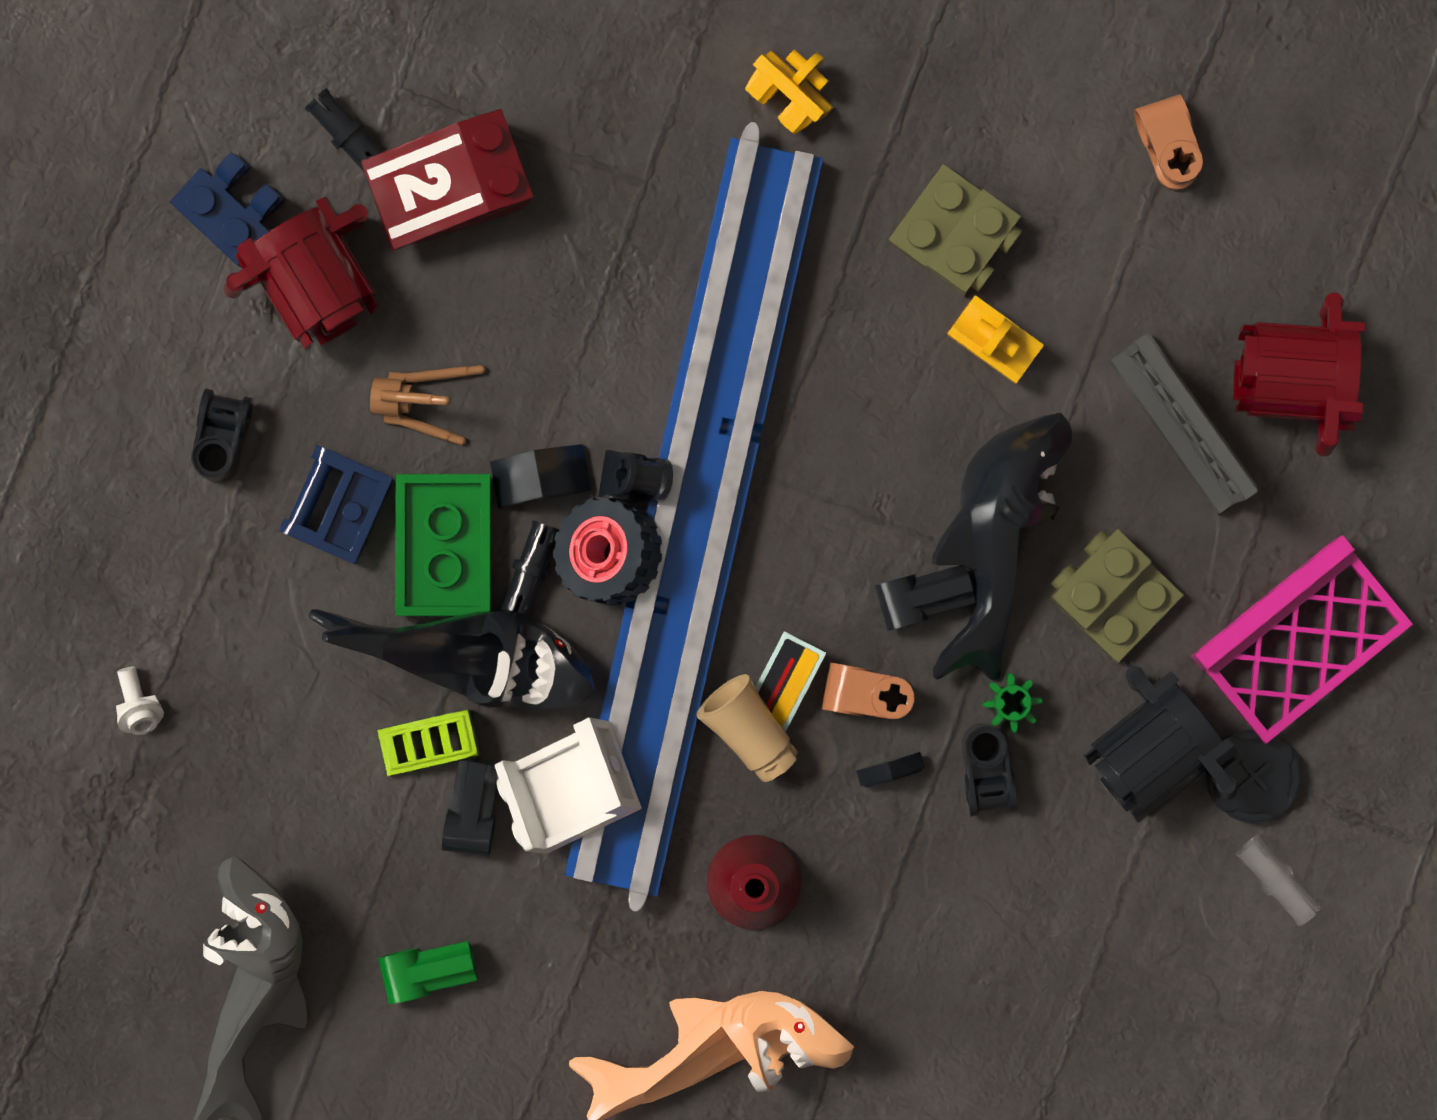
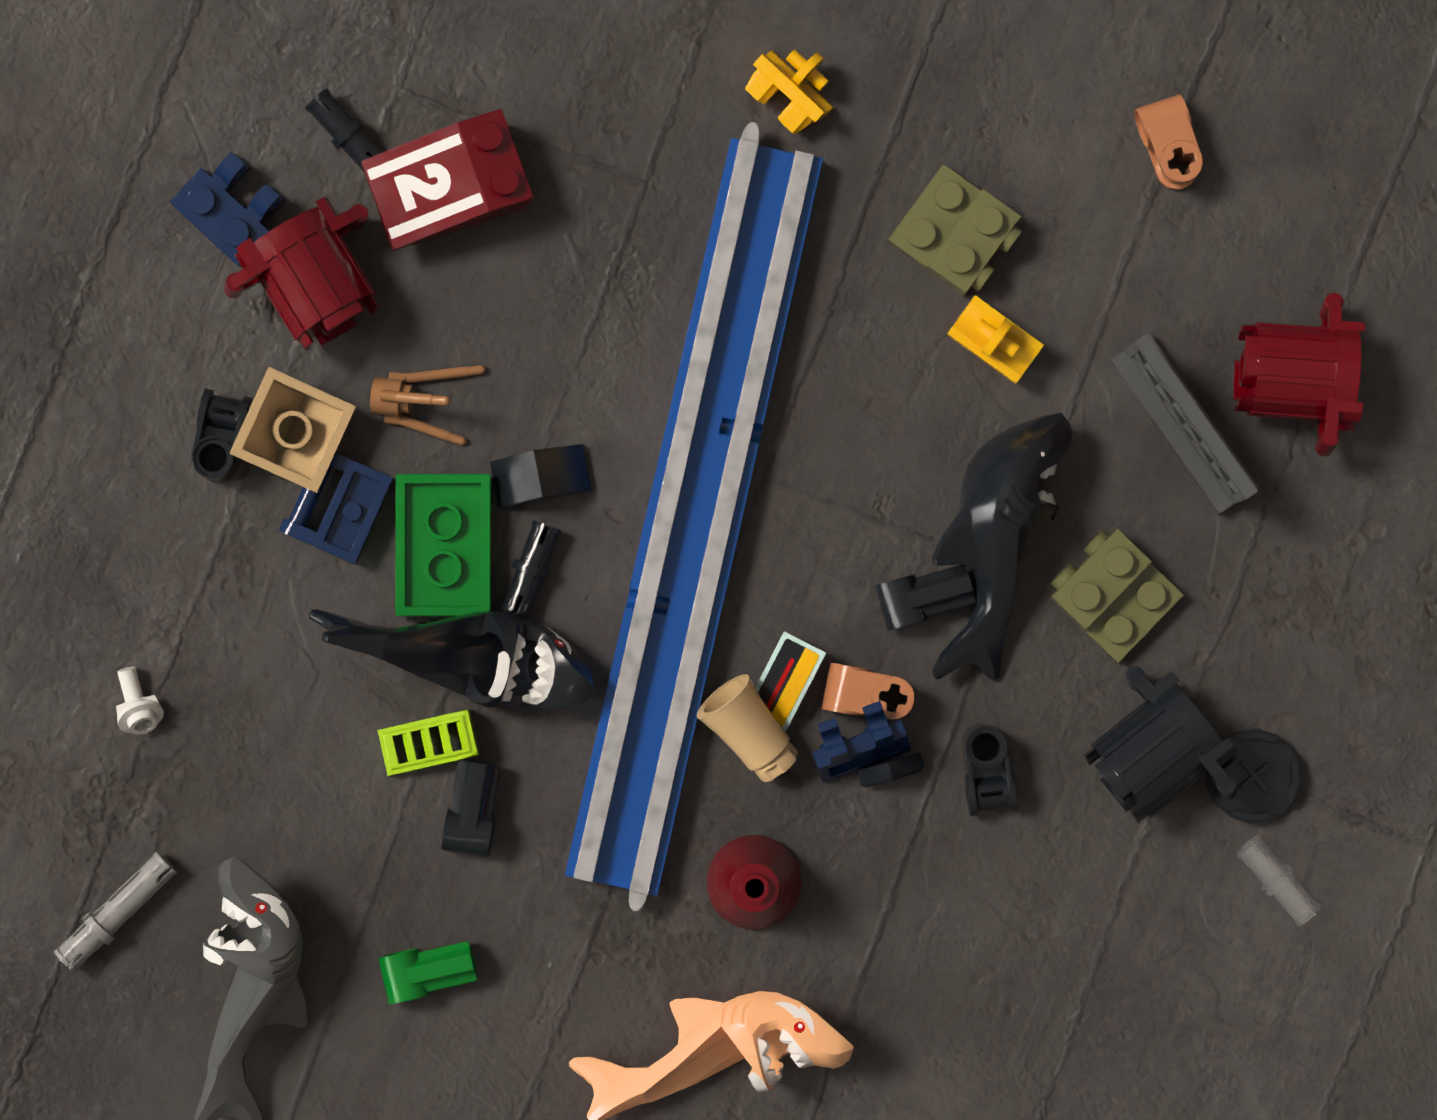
white panel [495,717,642,854] -> none
black wheel [553,497,662,605] -> none
black piece [598,450,673,503] -> none
green gear [982,673,1042,732] -> none
dark pink fence [1191,535,1413,744] -> none
none -> light grey pin [54,851,178,973]
none -> tan slope [229,367,356,493]
none -> dark blue plate [812,701,911,783]

